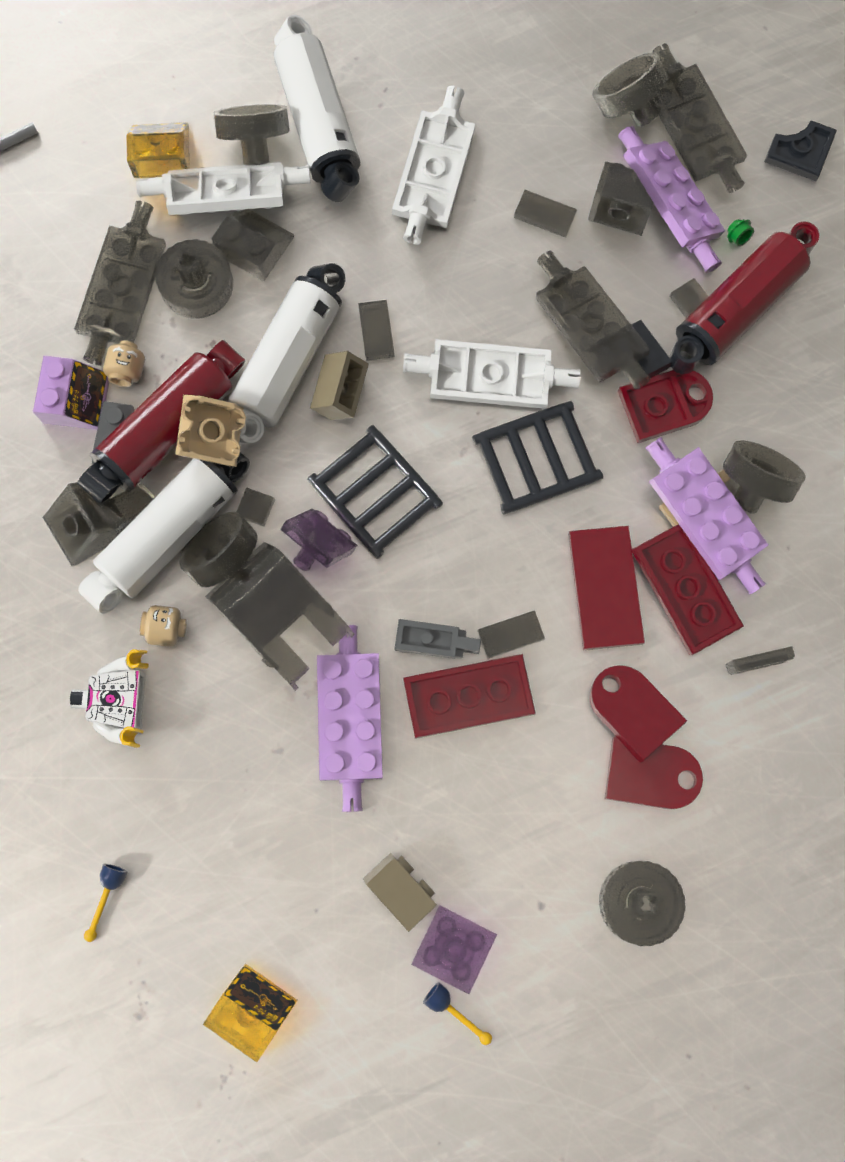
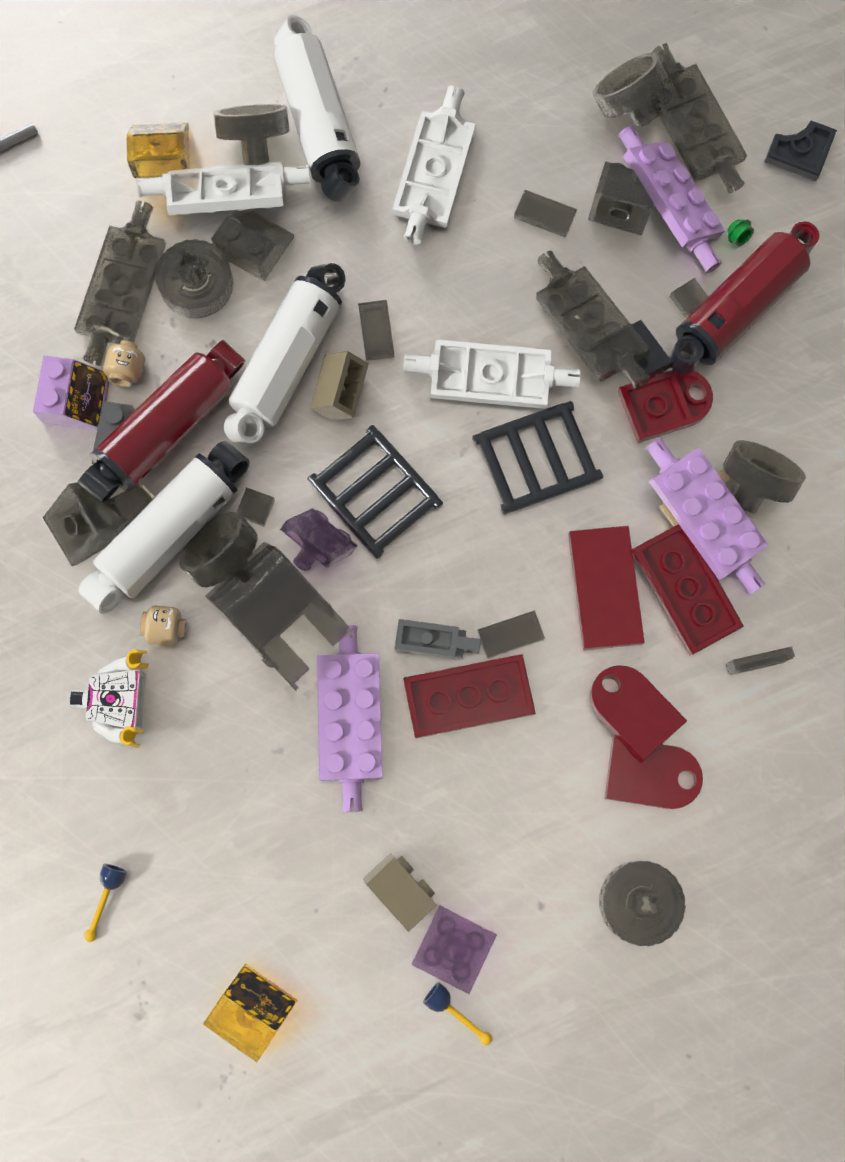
tan slope [175,395,246,467] -> none

